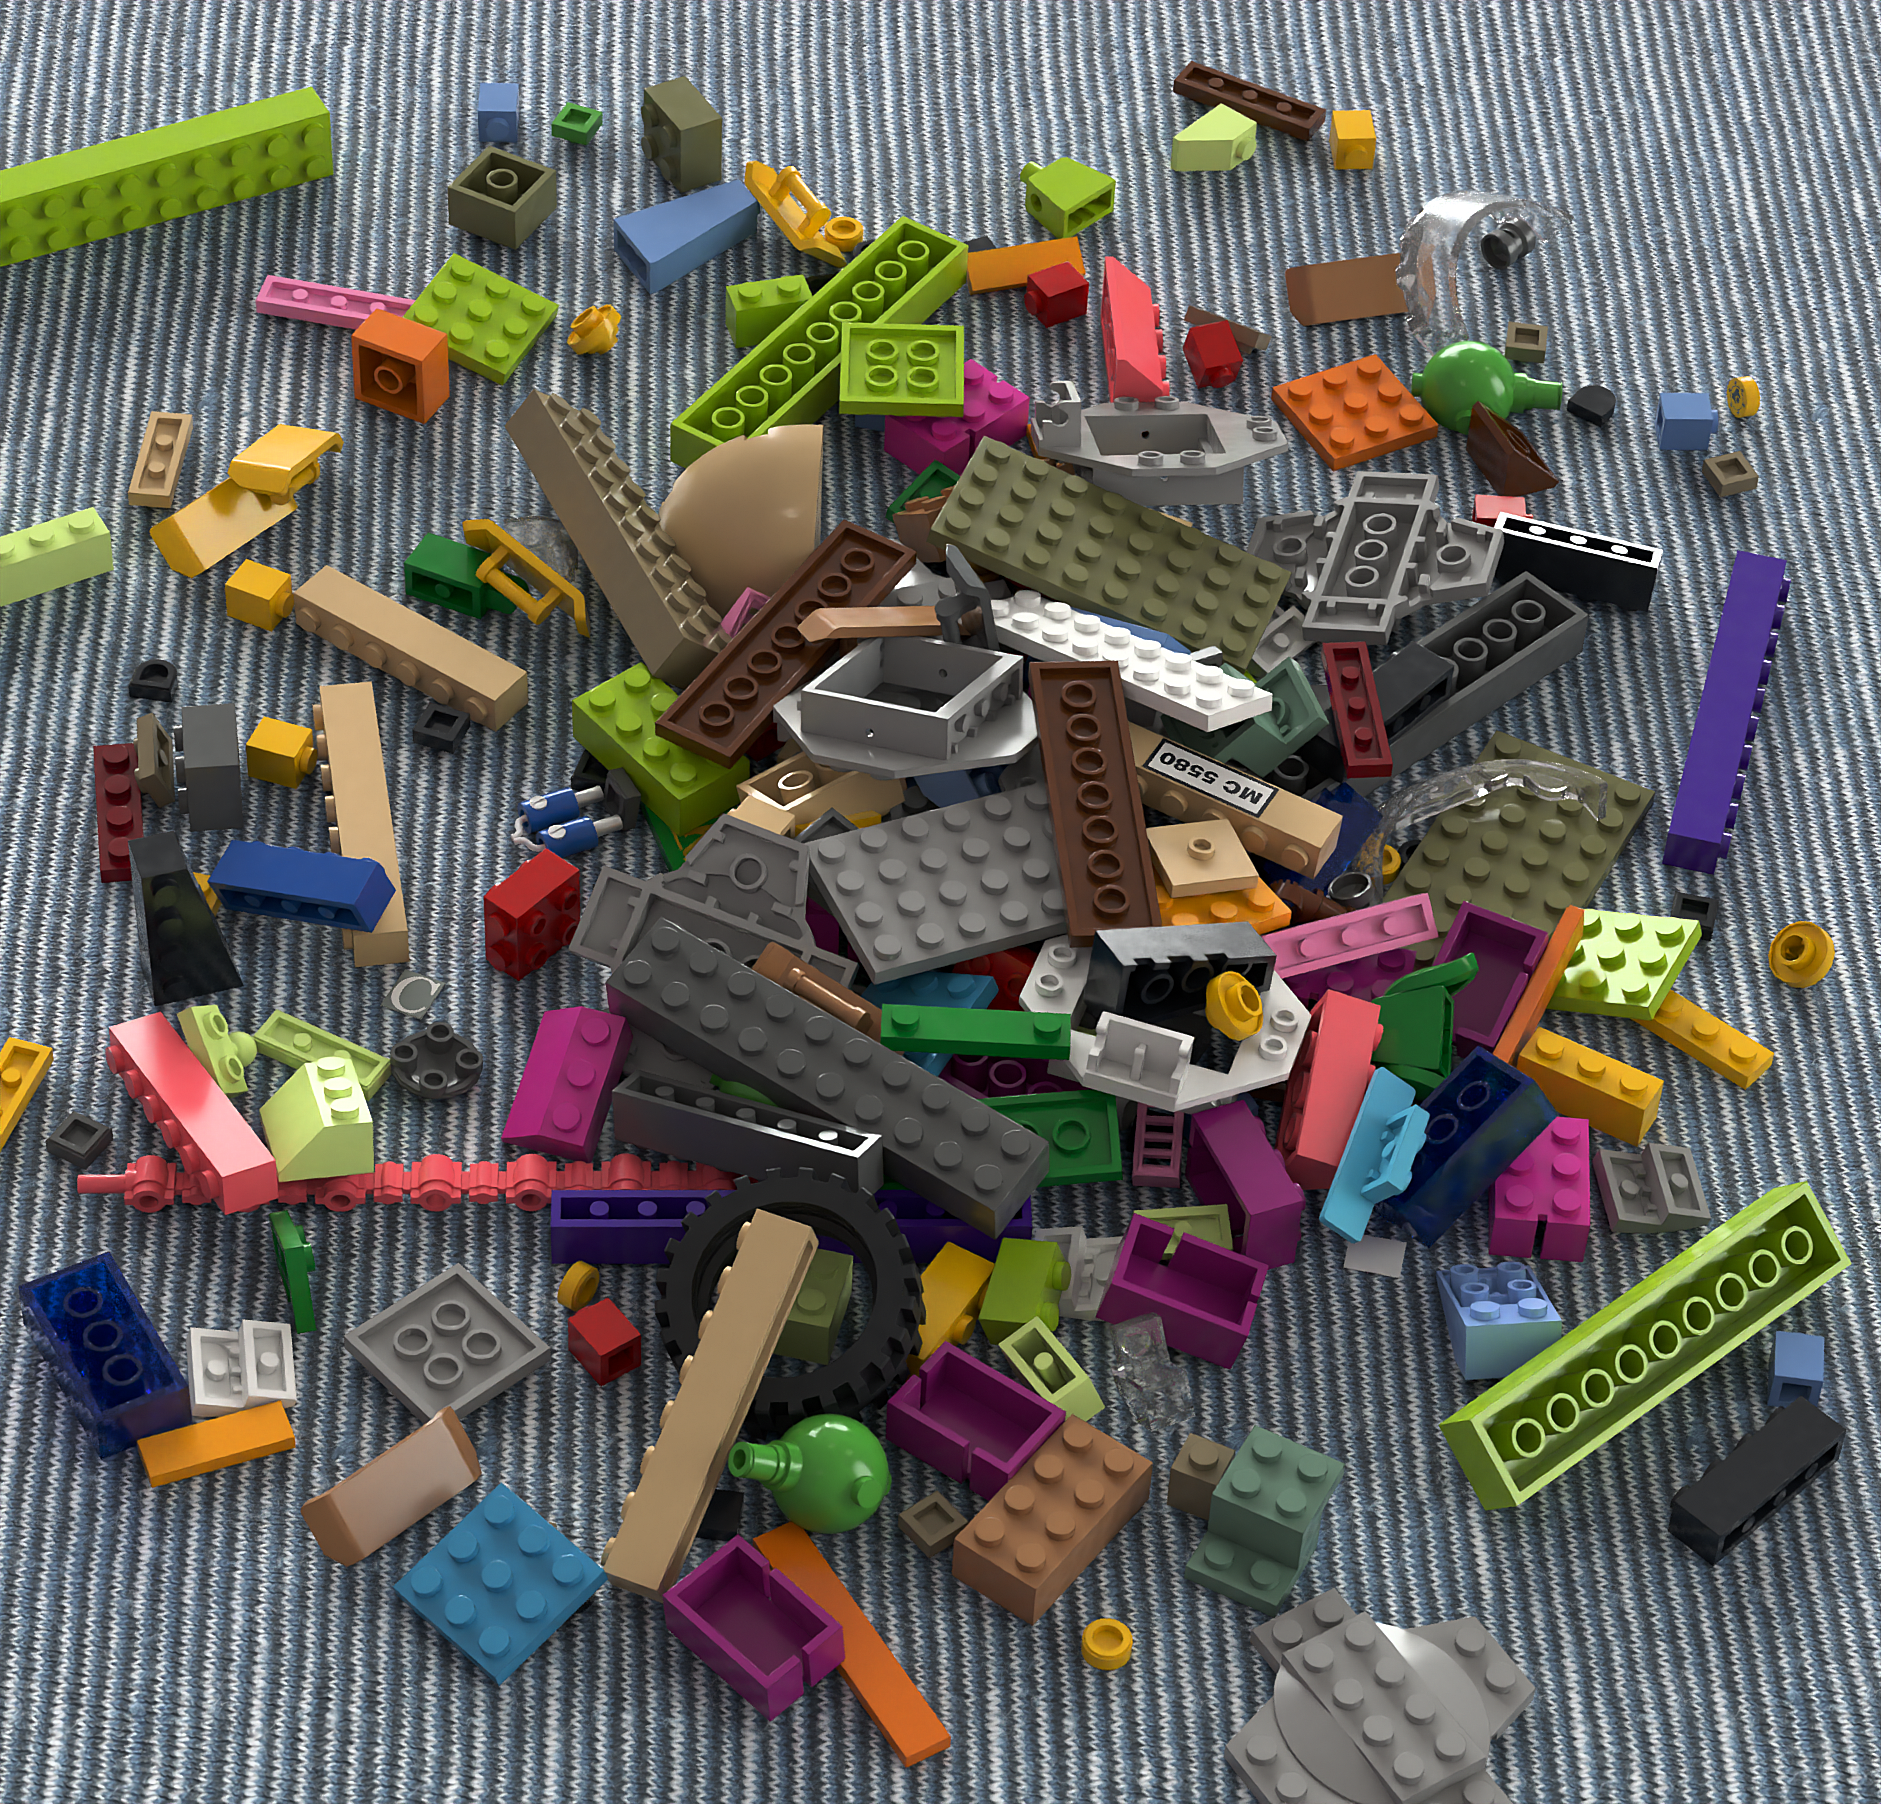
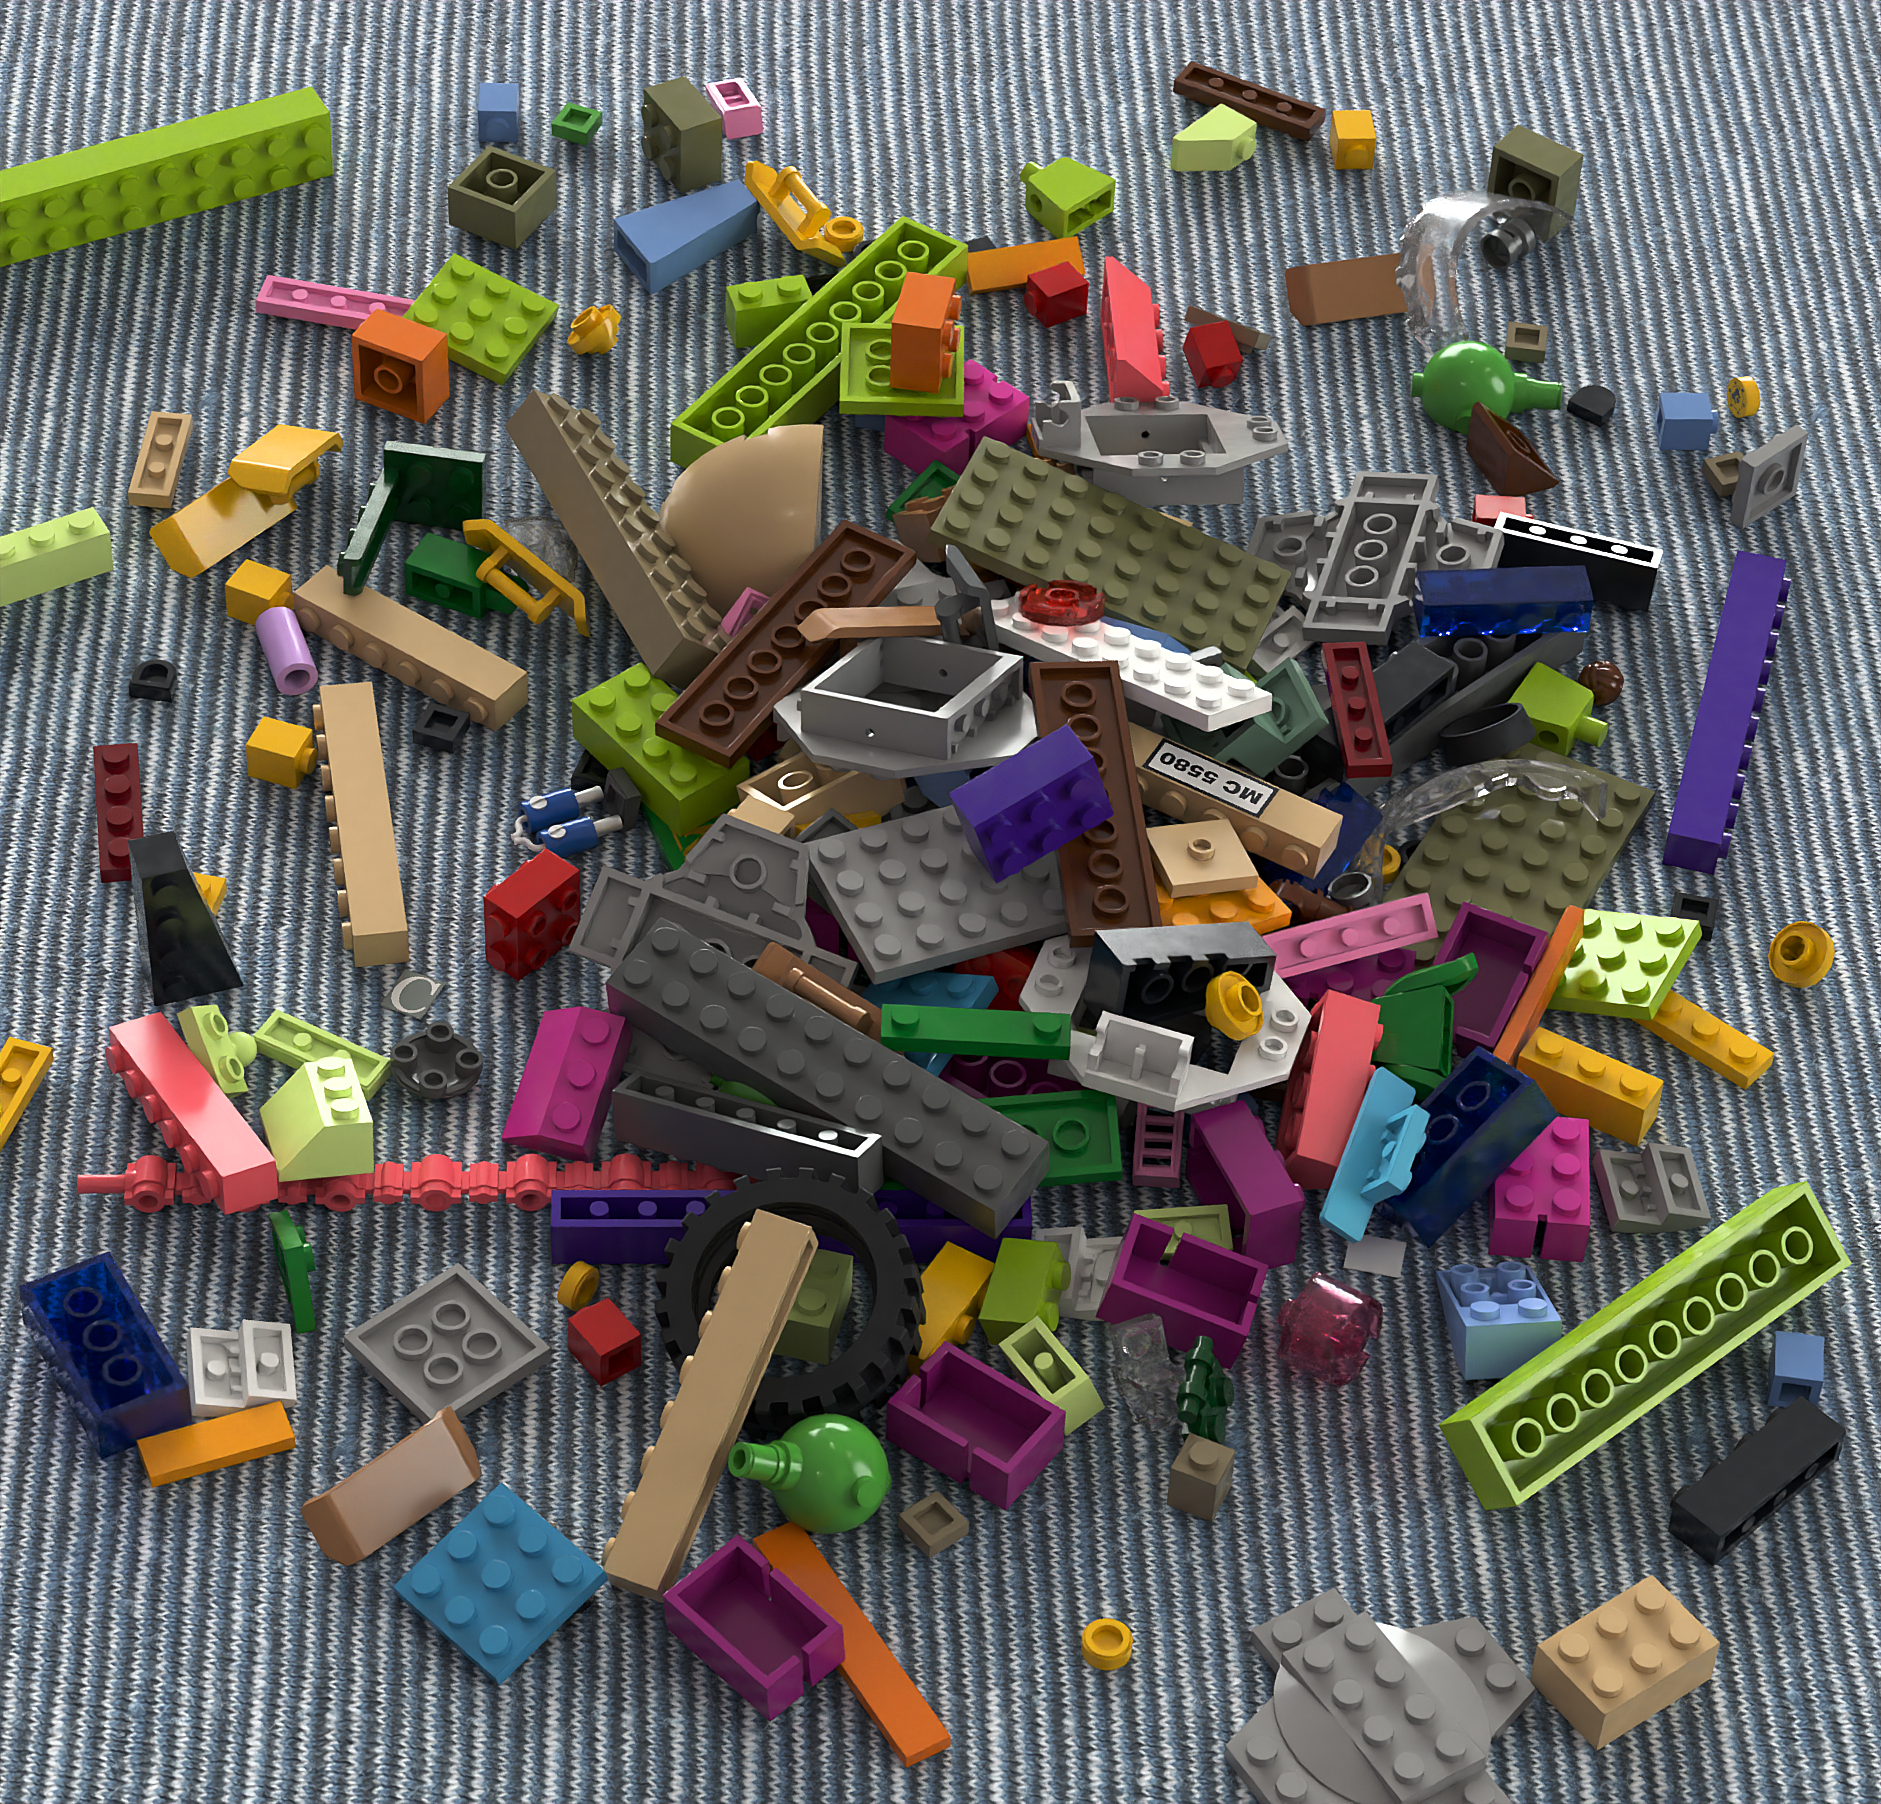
dark grey tile [46,1111,113,1170] -> none
dark tan plate [133,713,175,808] -> none
dark grey brick [174,703,244,832] -> none
blue brick [207,840,396,933] -> none
black tile [695,1489,744,1541] -> none
medium nougat brick [952,1414,1153,1626] -> none
sand green bracket [1184,1425,1345,1618] -> none
orange plate [1271,354,1439,471] -> none
none -> lavender brick [255,607,318,696]
none -> dark green bracket [337,440,486,596]
none -> bright pink slope [705,78,763,140]
none -> orange brick [890,271,962,394]
none -> dark purple brick [948,724,1114,884]
none -> clear red tile [1018,580,1105,627]
none -> dark green plate [1176,1336,1234,1444]
none -> clear pink brick [1277,1271,1383,1387]
none -> clear blue brick [1412,565,1594,637]
none -> black tyre [1440,703,1537,767]
none -> olive brick [1484,125,1584,239]
none -> lime torso [1507,662,1609,757]
none -> tan brick [1530,1574,1720,1750]
none -> reddish brown piece [1578,660,1624,706]
none -> light grey plate [1730,425,1809,529]

